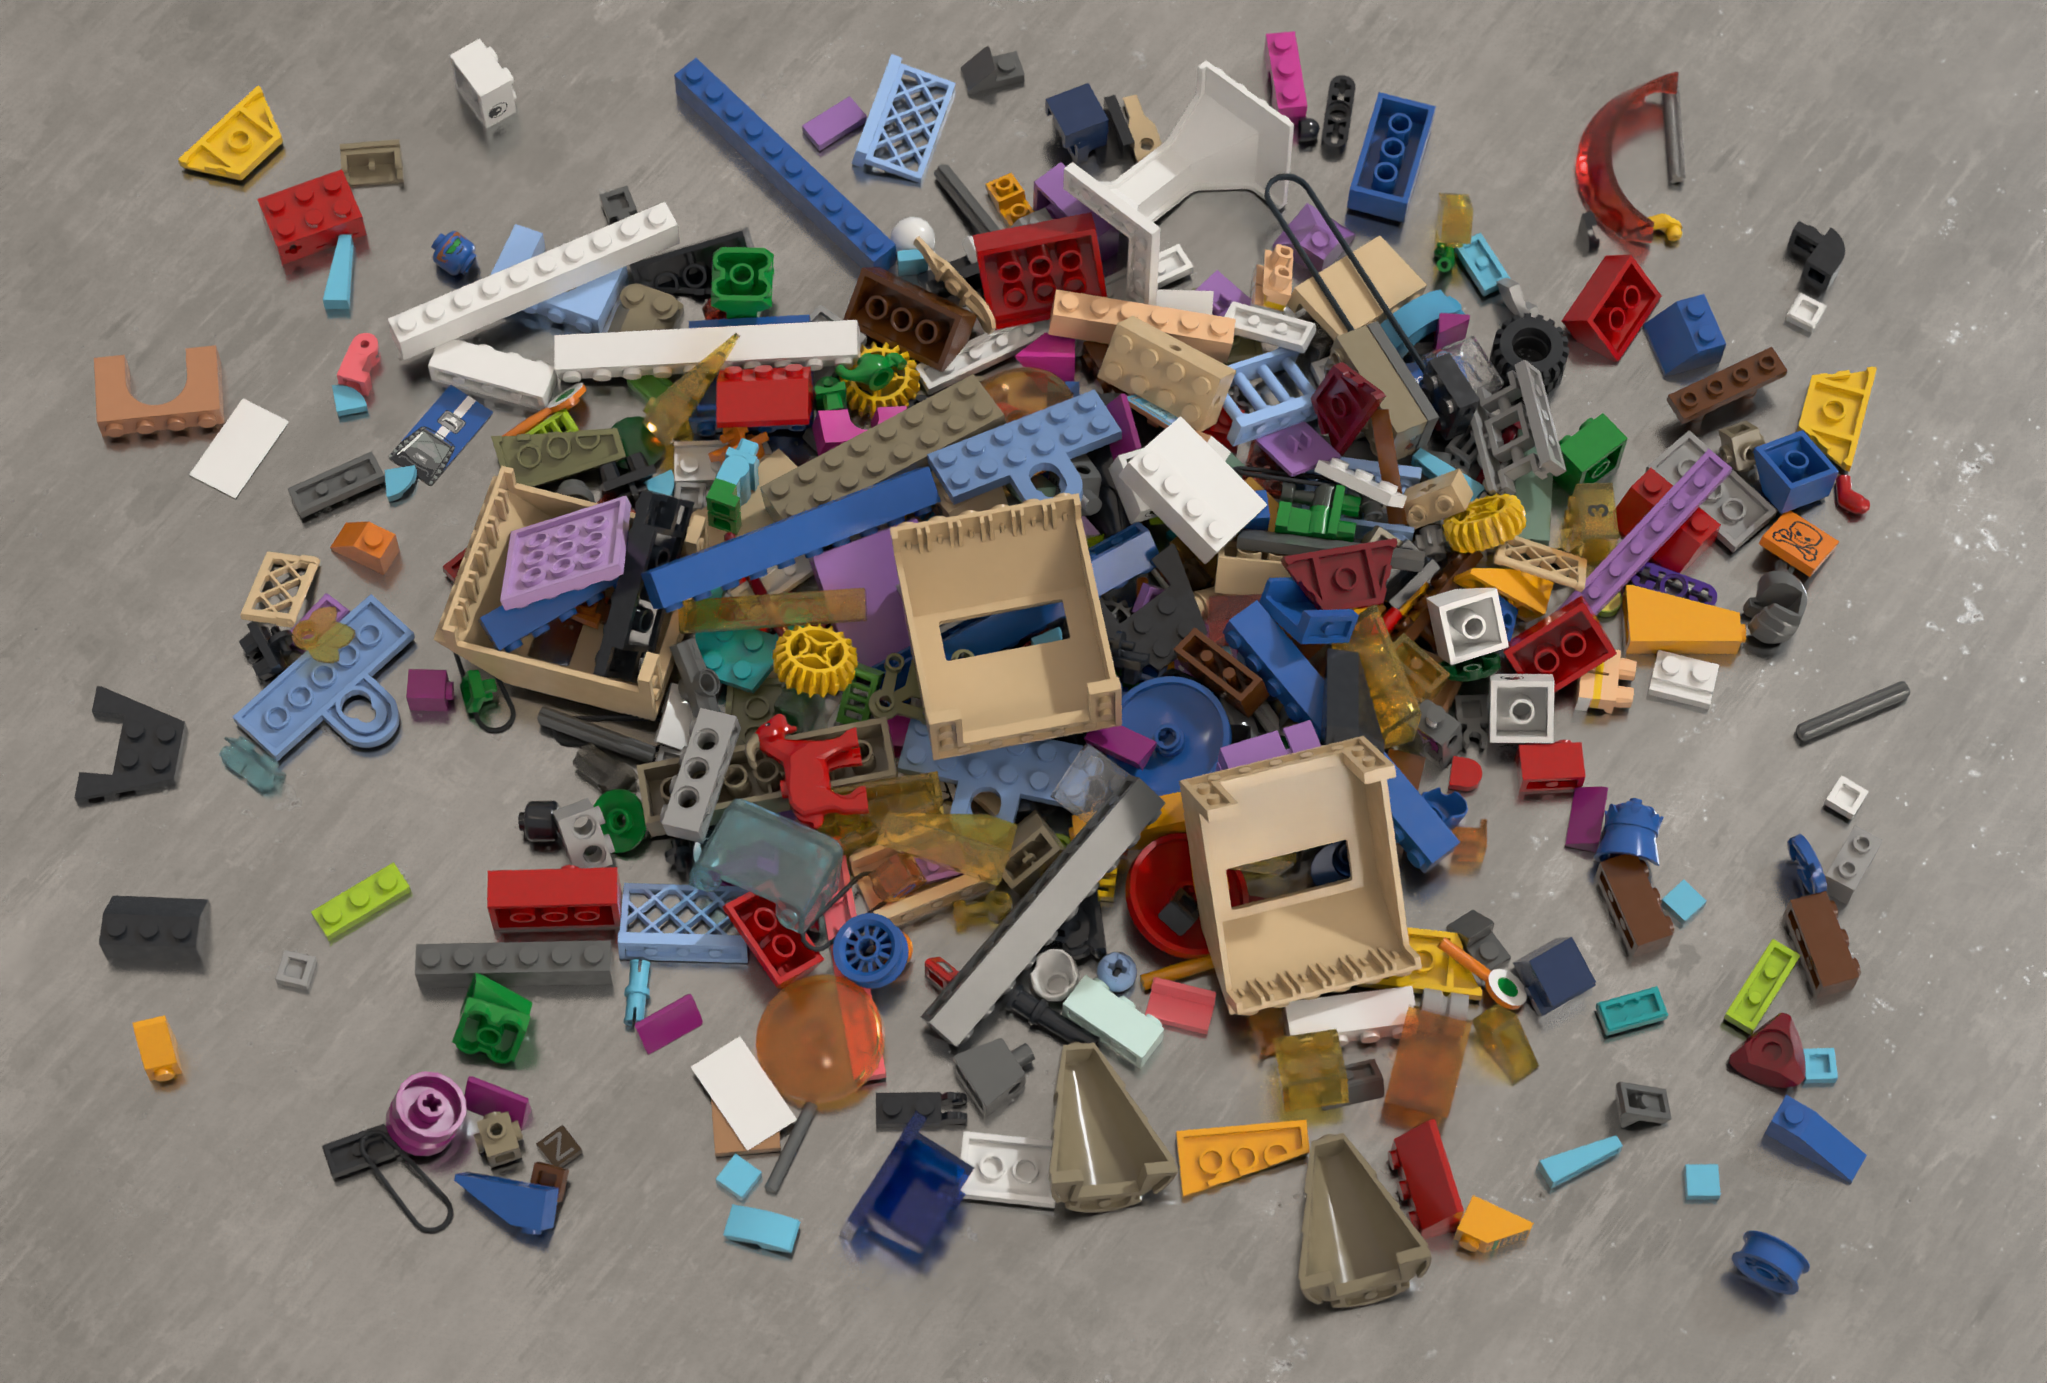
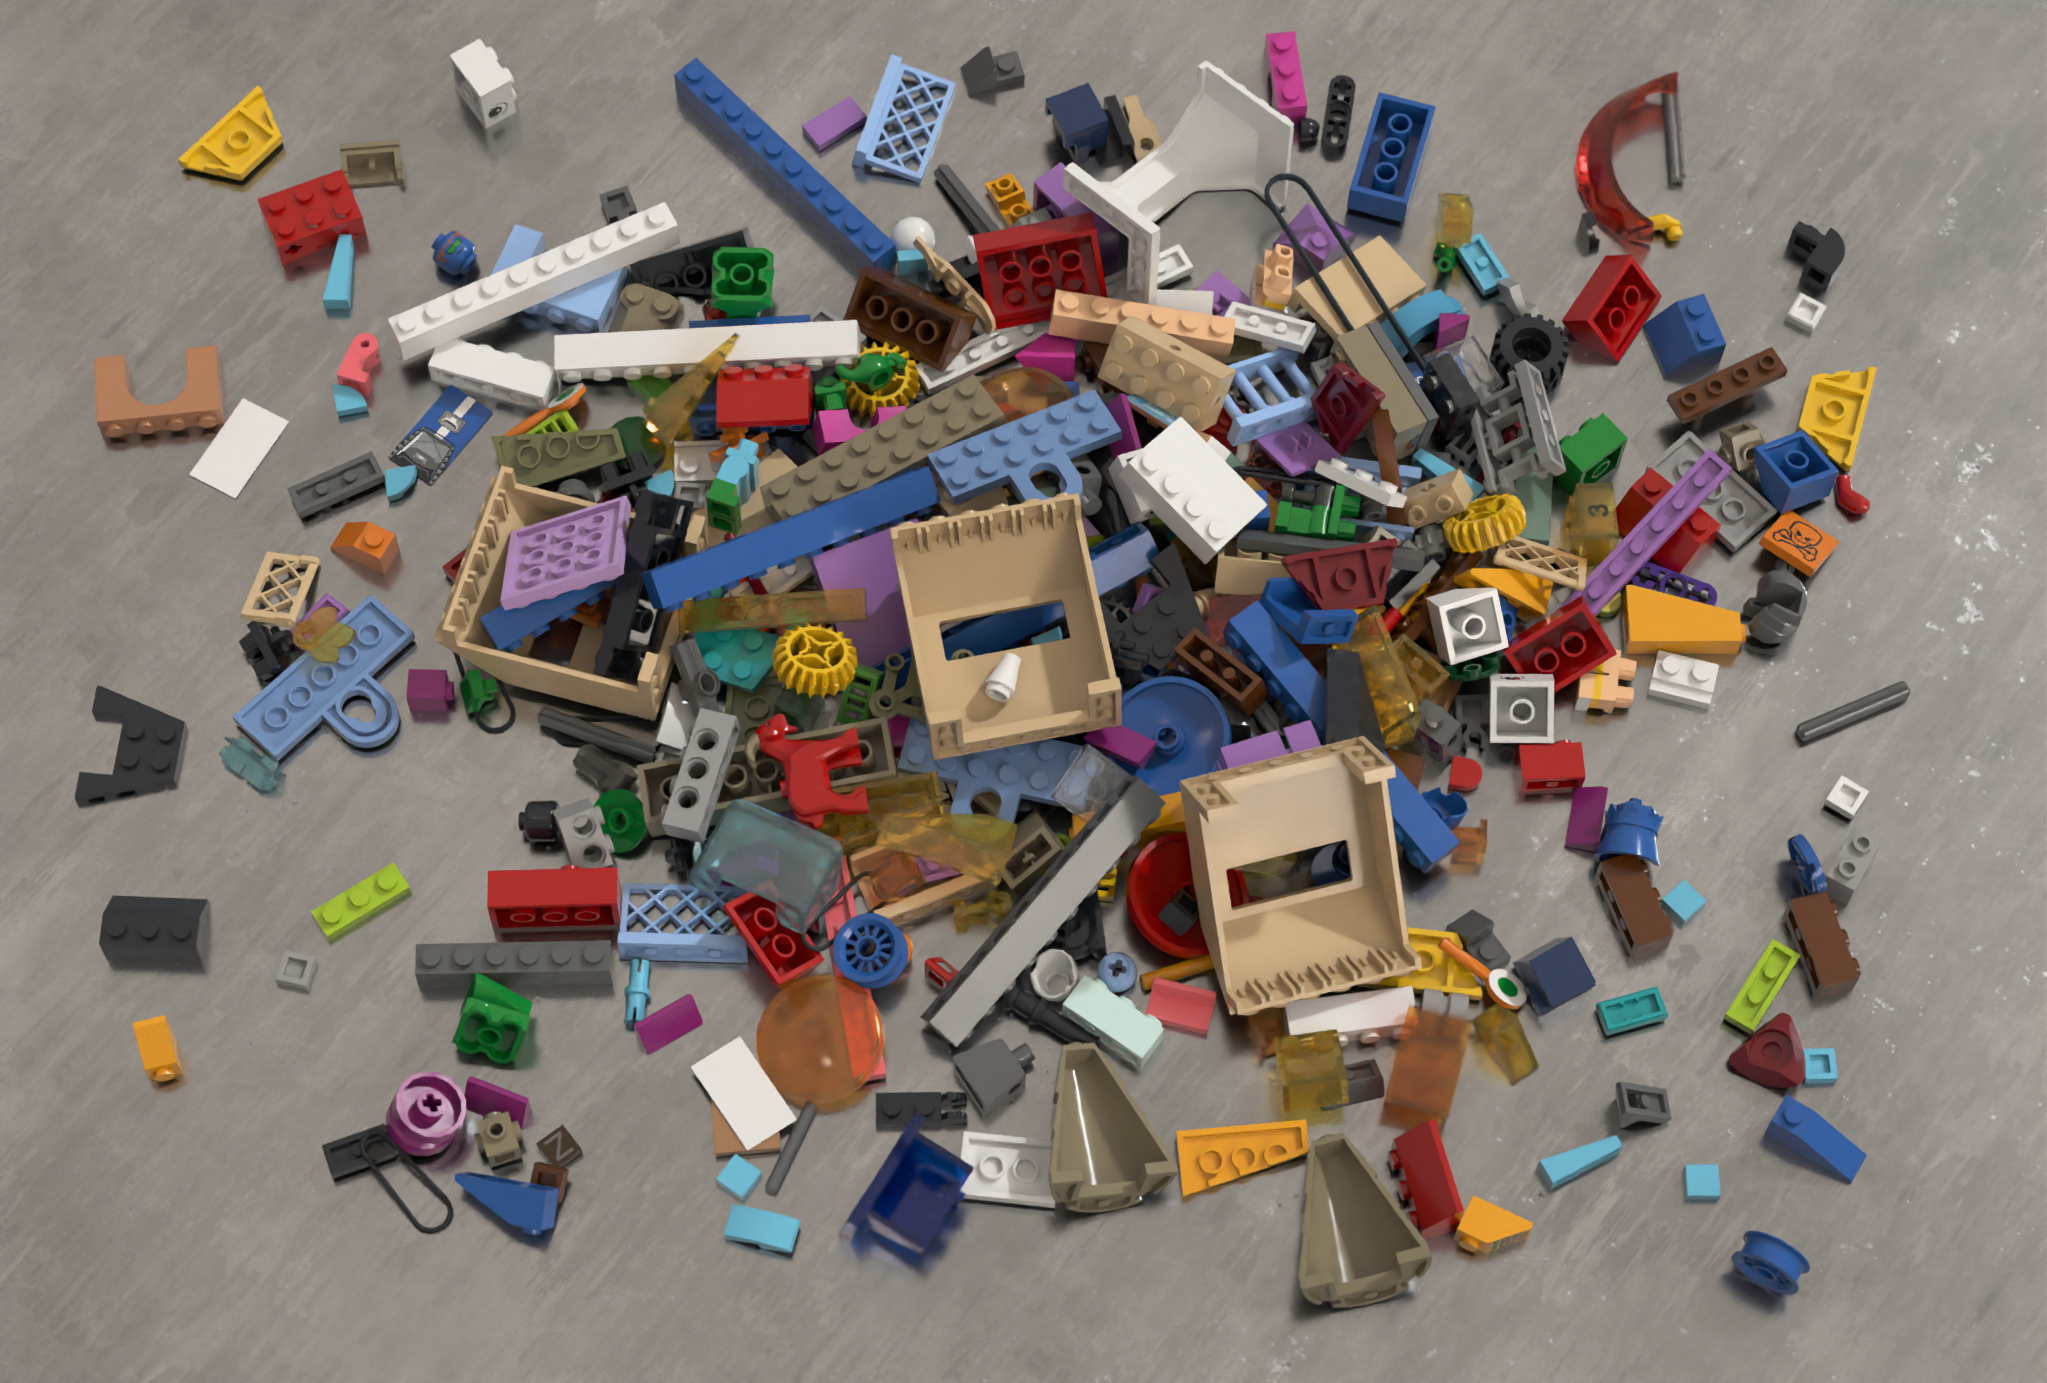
none -> white cone [985,653,1022,702]

